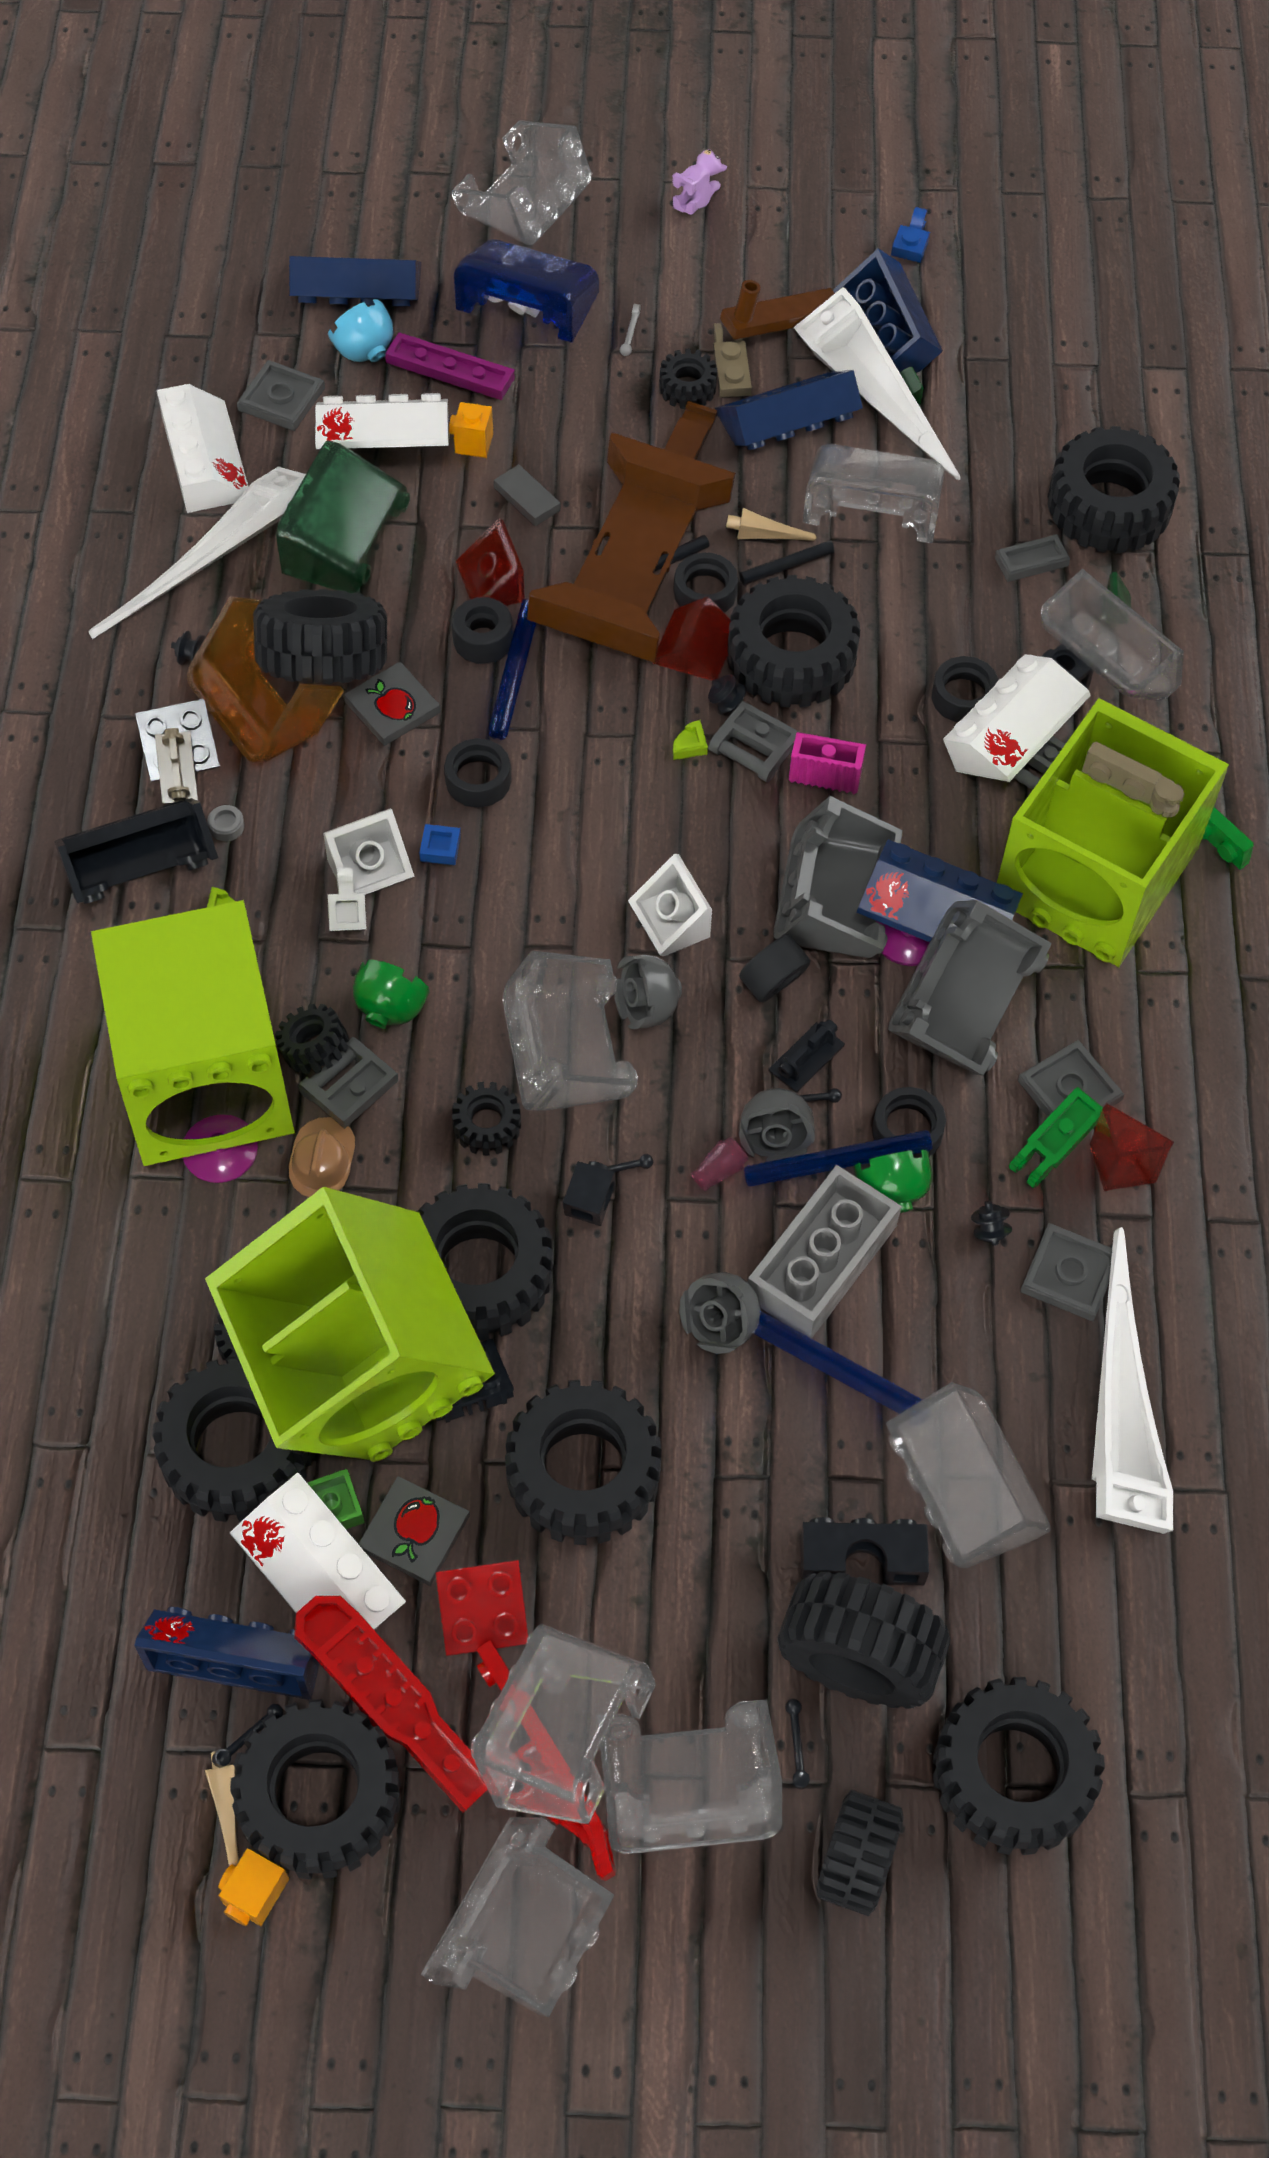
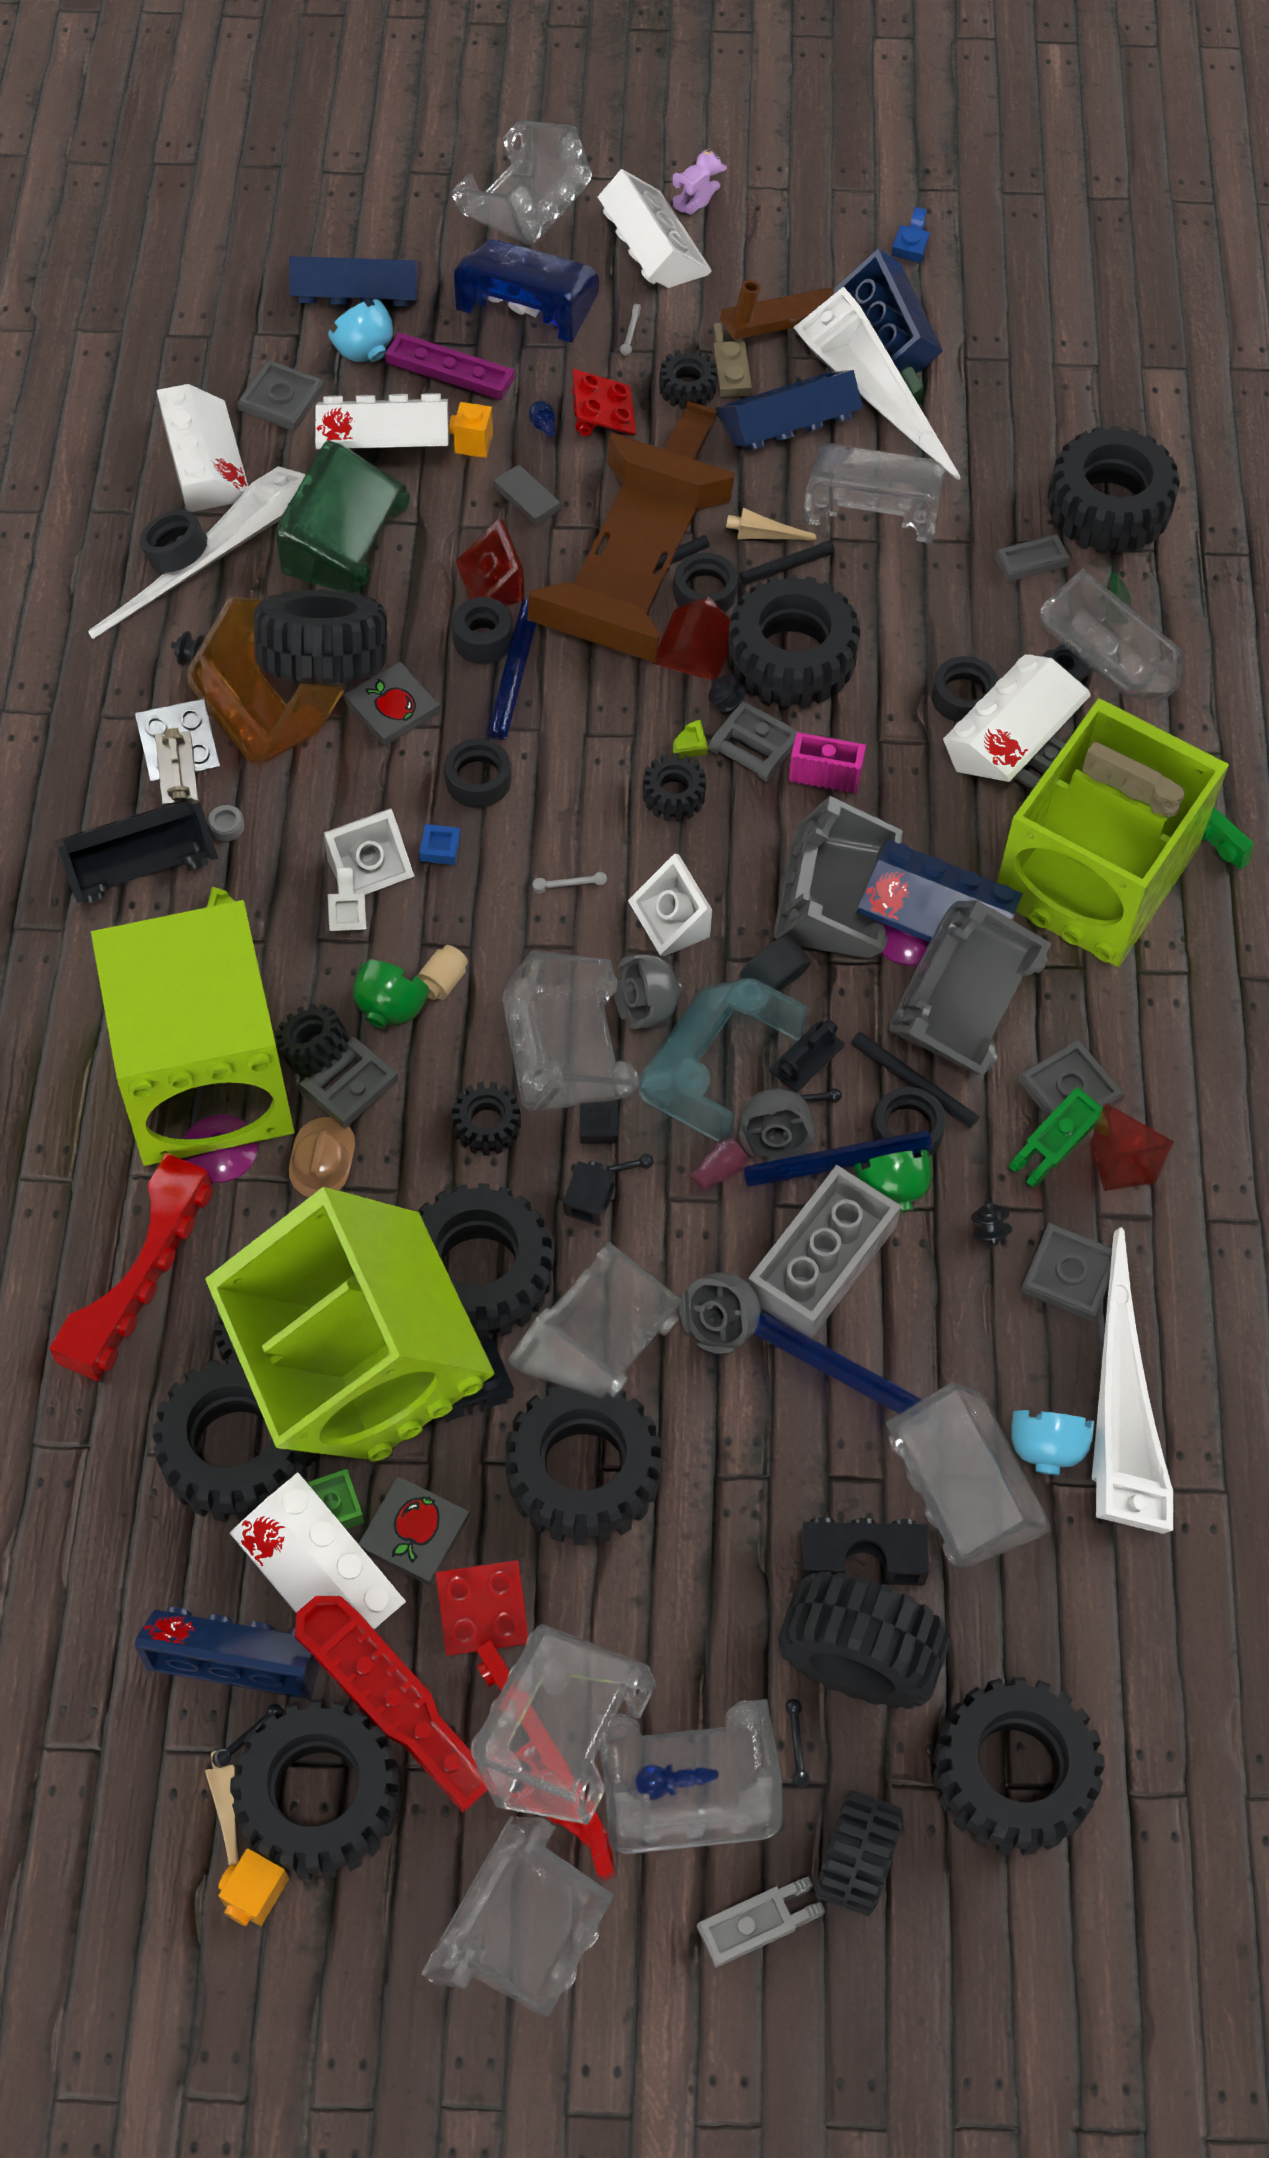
none -> red arch [49,1153,213,1381]
none -> black tyre [139,510,208,572]
none -> tan brick [417,945,468,1000]
none -> clear windscreen [507,1242,683,1398]
none -> clear blue bar [528,400,556,437]
none -> light grey hinge [532,872,607,894]
none -> red hinge [572,368,636,436]
none -> black plate [580,1102,618,1143]
none -> white slope [598,169,712,288]
none -> clear blue bar [635,1764,719,1800]
none -> clear light blue windscreen [639,978,808,1147]
none -> black tyre [643,753,706,821]
none -> light grey hinge [697,1877,825,1968]
none -> black bar [851,1032,980,1128]
none -> medium azure cylinder [1011,1410,1094,1475]

